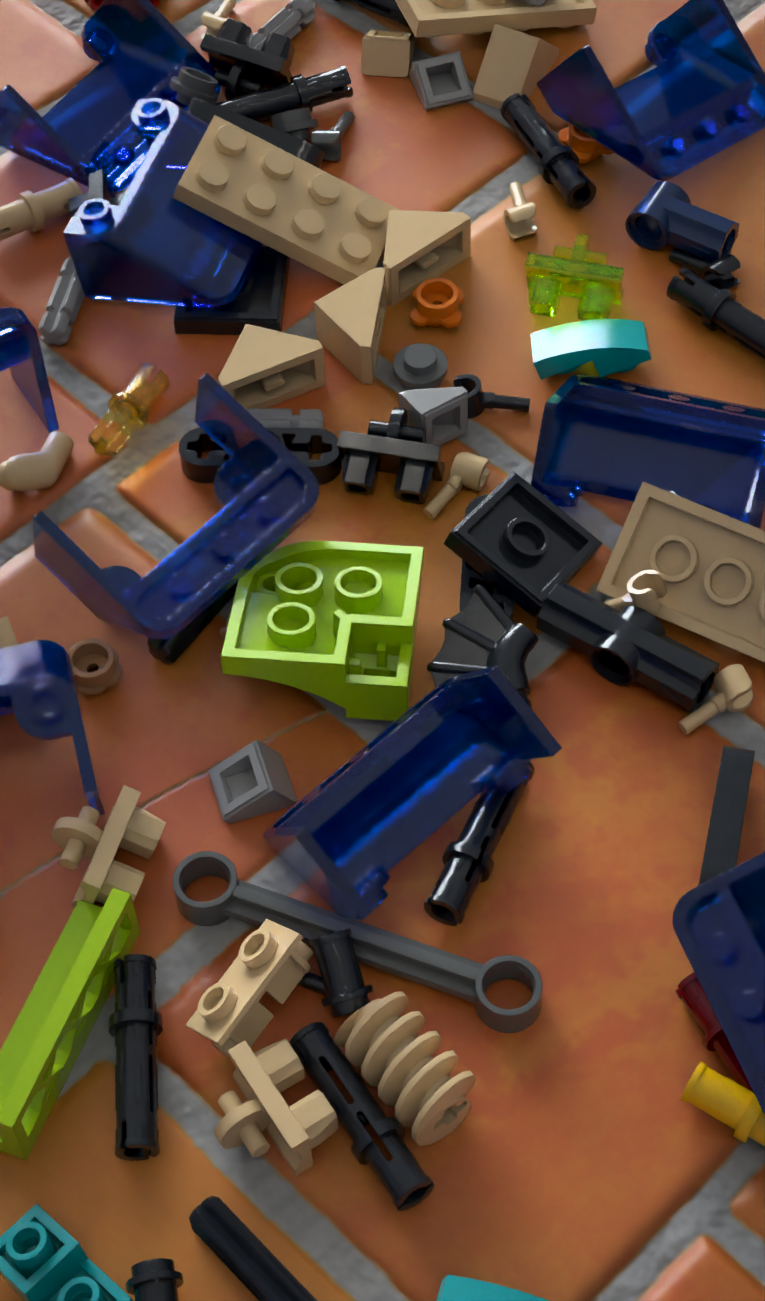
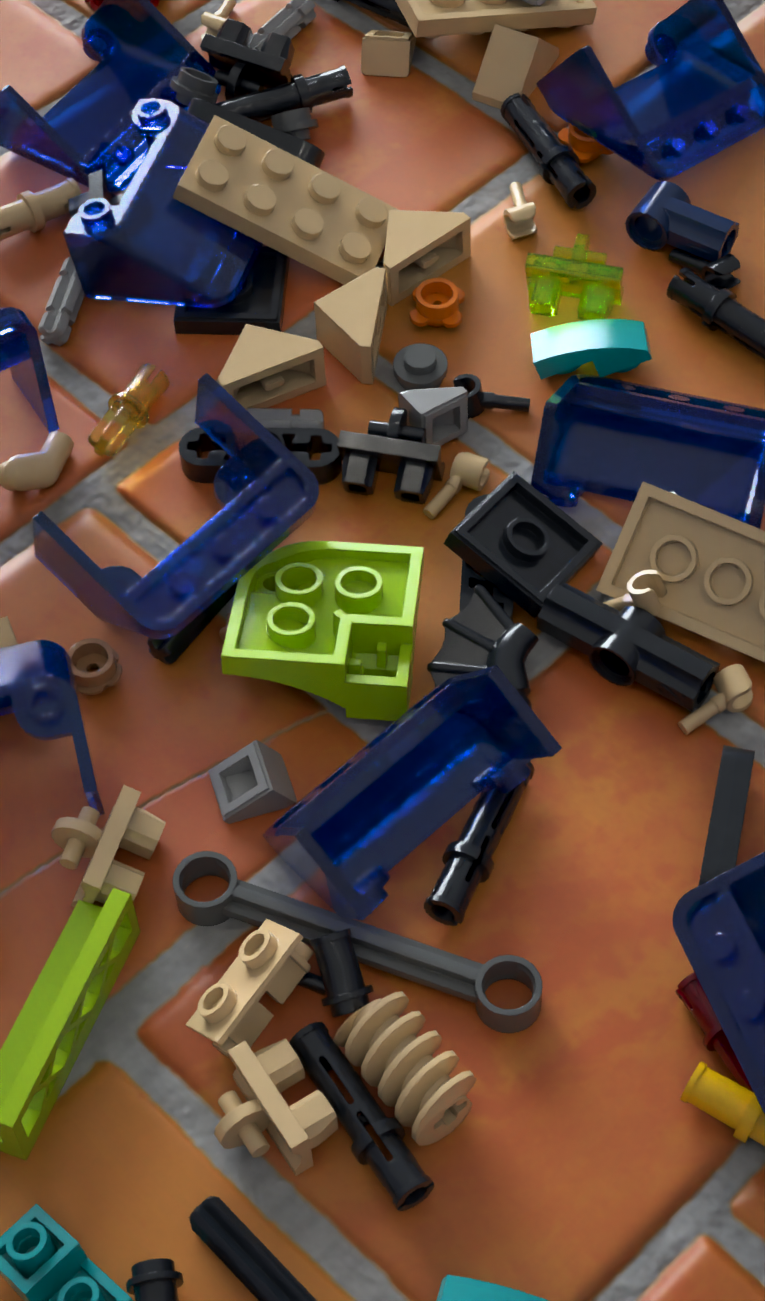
black pin [109,954,163,1161] -> none
dark grey hand [311,111,355,161] -> none
light grey slope [409,51,473,111] -> none

